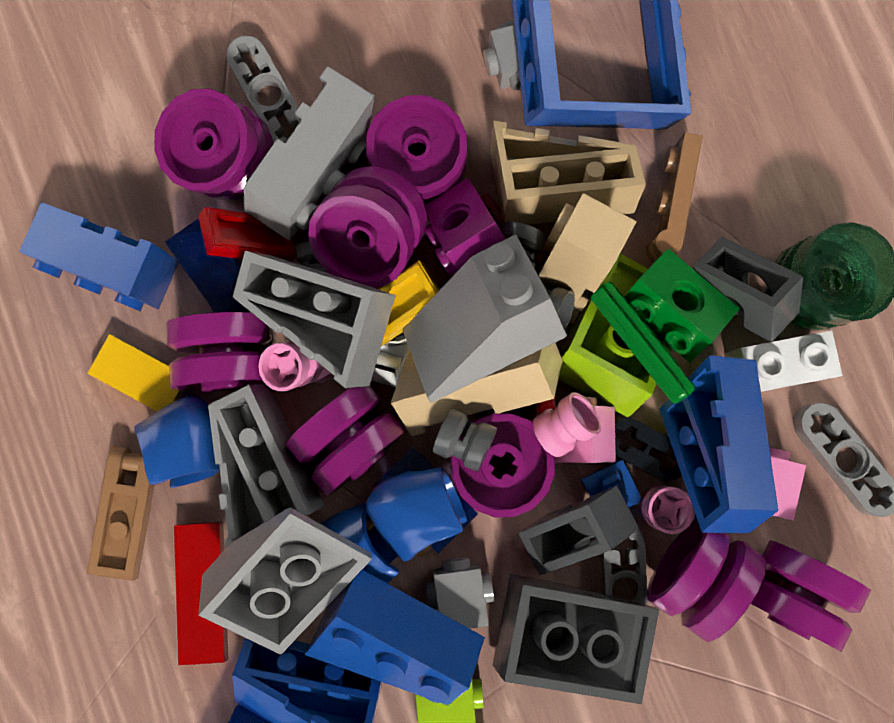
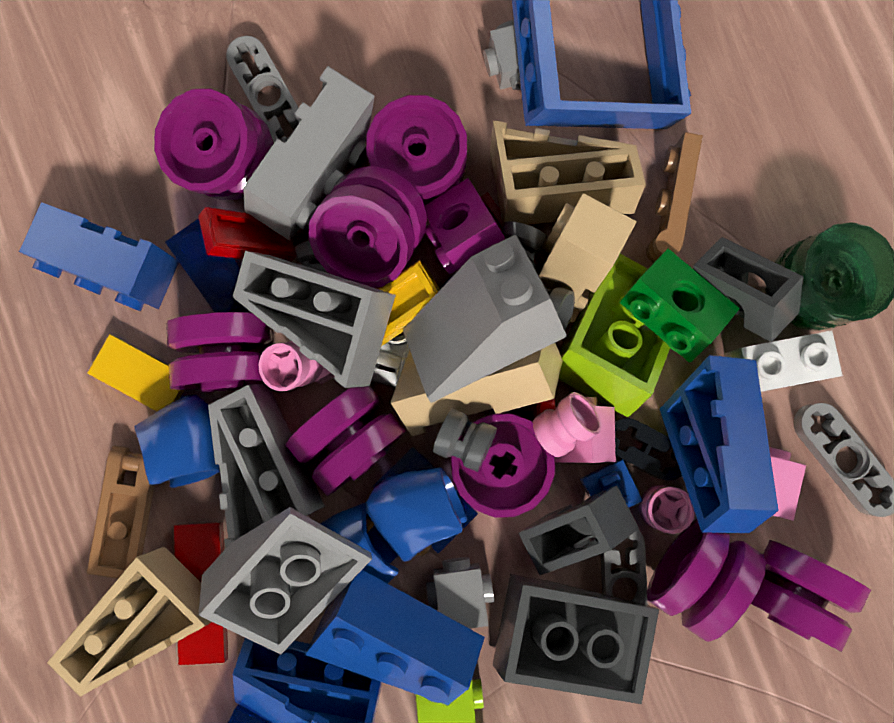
green axle [591,282,695,404] -> none
none -> tan wedge [47,547,212,697]

